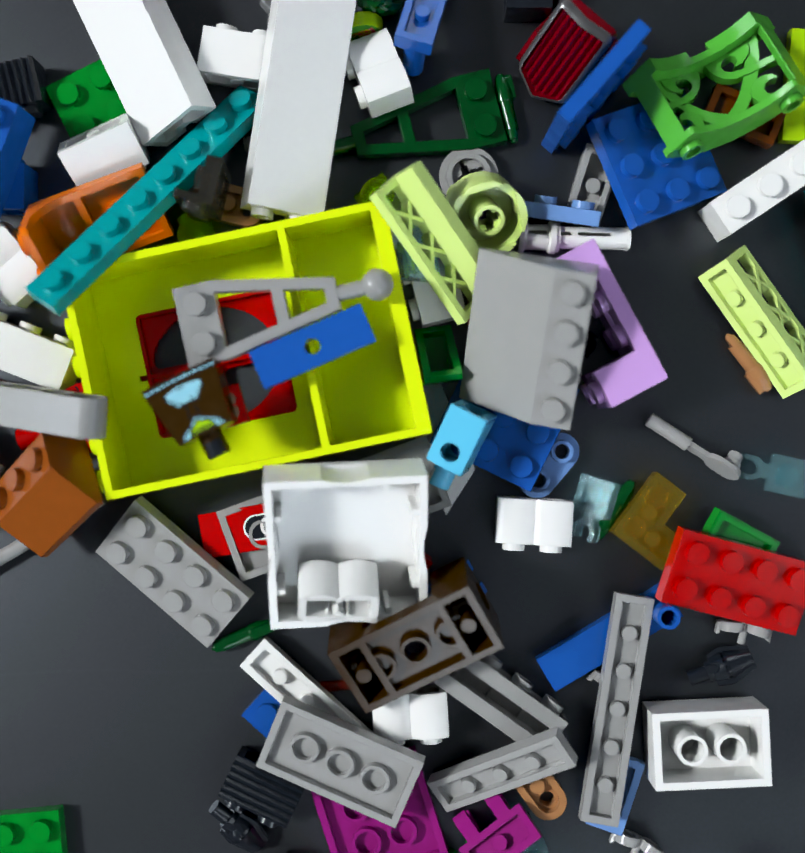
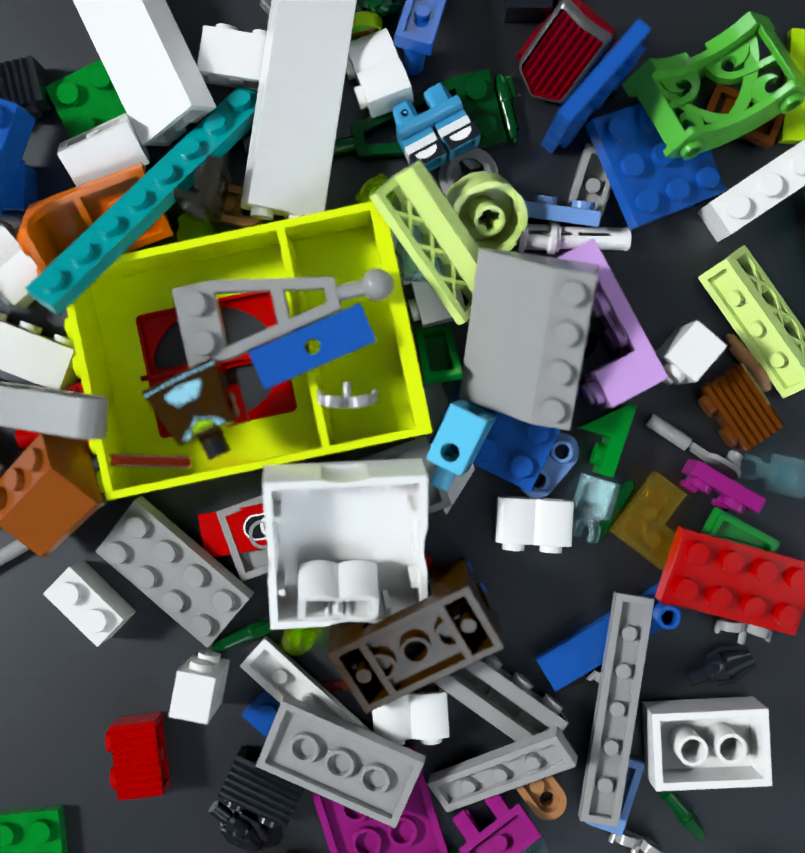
none -> white brick [43,561,136,647]
none -> red brick [105,712,171,801]
none -> clear red piece [110,454,191,468]
none -> white brick [169,650,230,724]
none -> clear neon green plate [278,627,316,656]
none -> light grey piece [317,382,378,409]
none -> dark azure hips [392,83,481,172]
none -> green slope [576,404,637,478]
none -> white brick [656,320,727,385]
none -> dark green piece [658,791,706,841]
none -> magenta plate [679,459,766,514]
none -> reddish brown brick [696,363,785,451]

